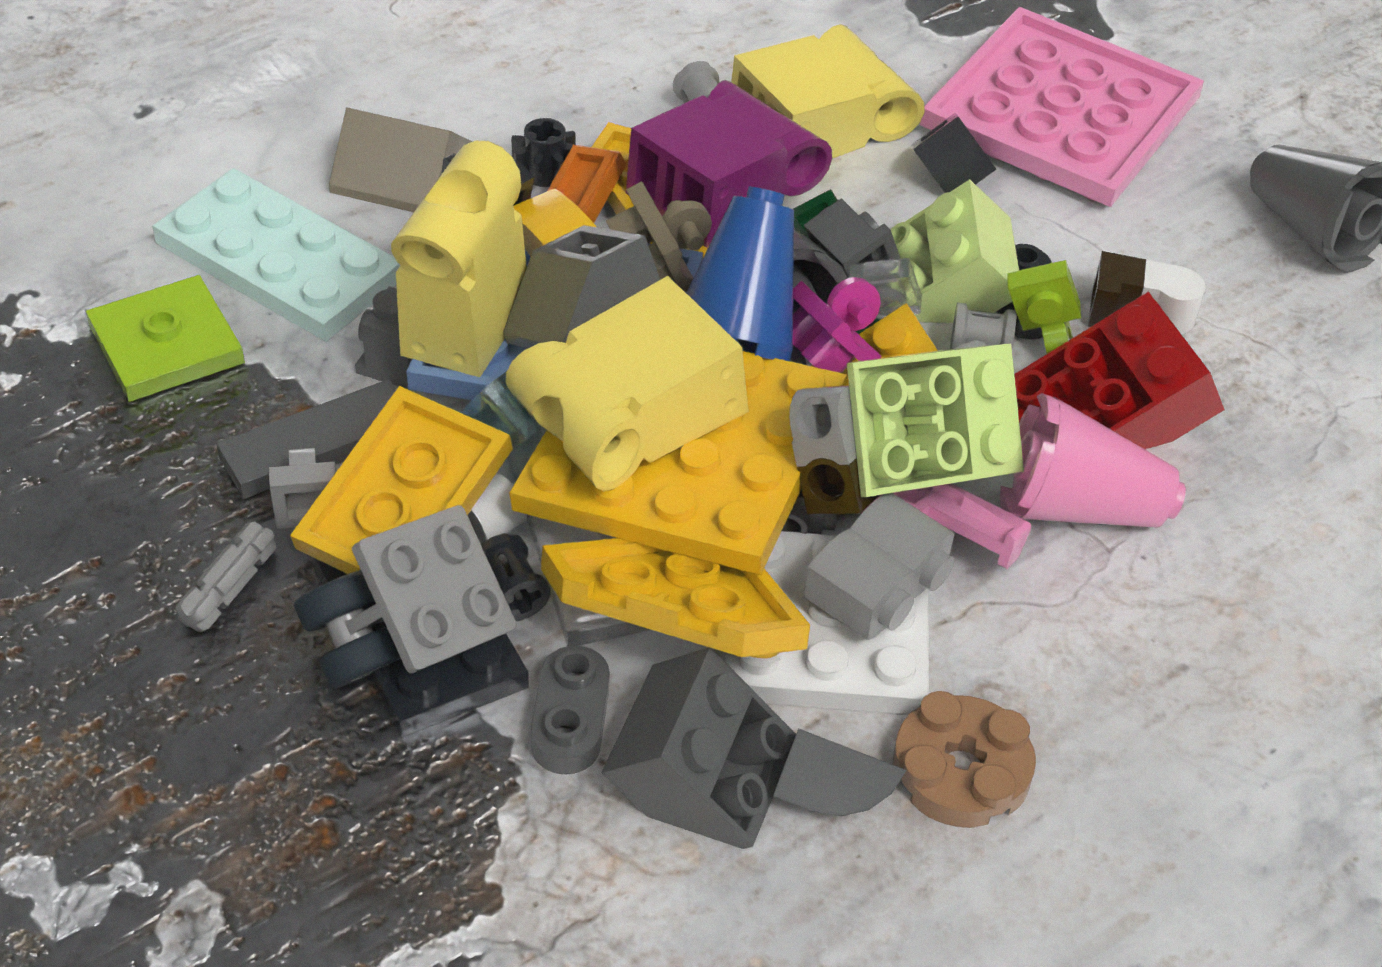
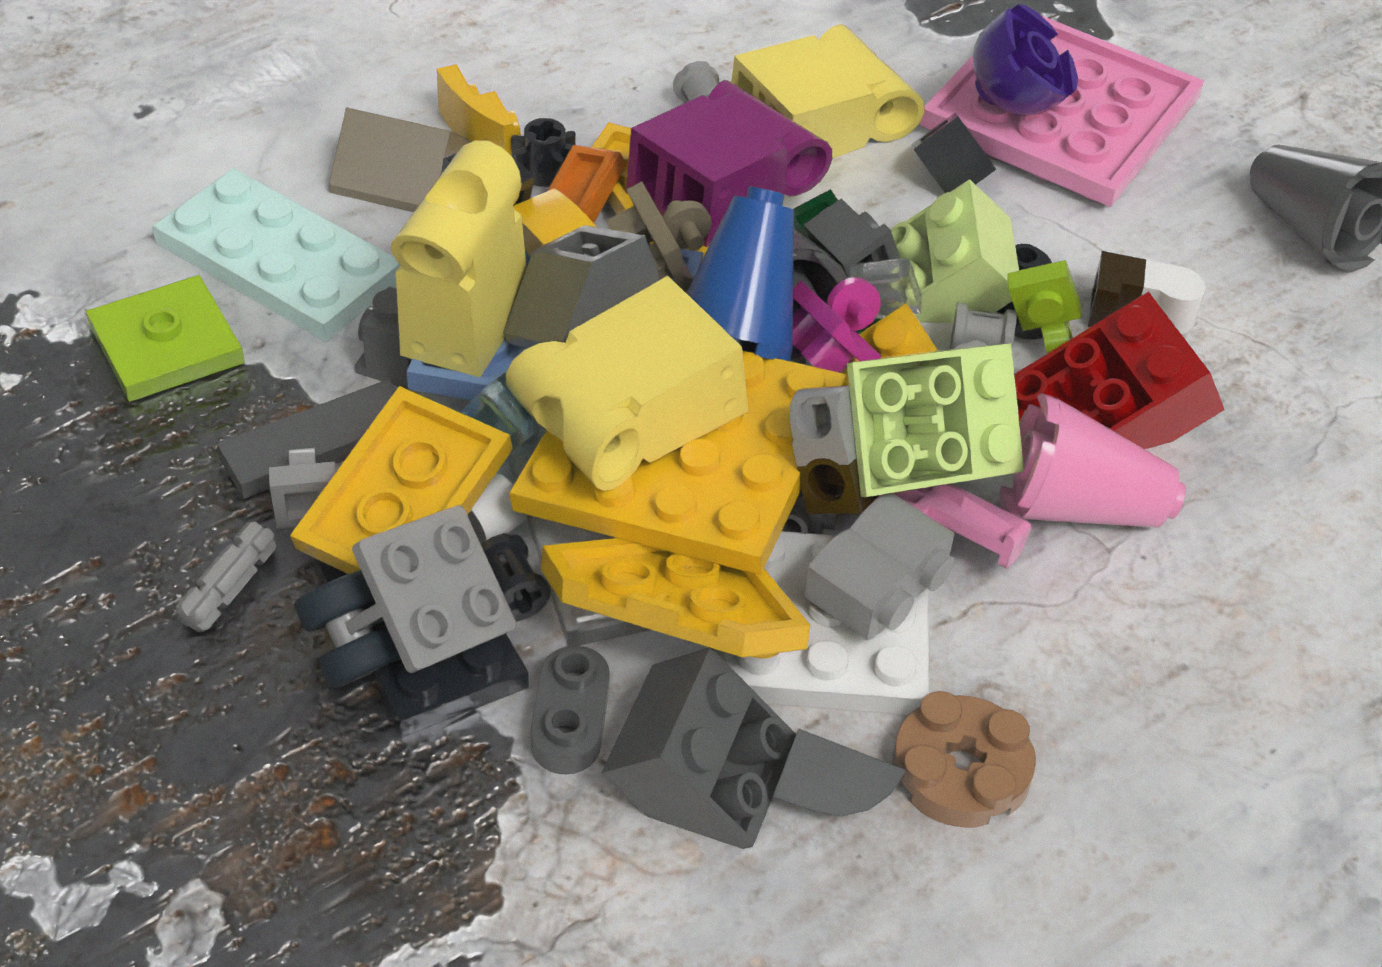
none -> yellow slope [436,64,521,156]
none -> dark purple cylinder [973,4,1078,116]

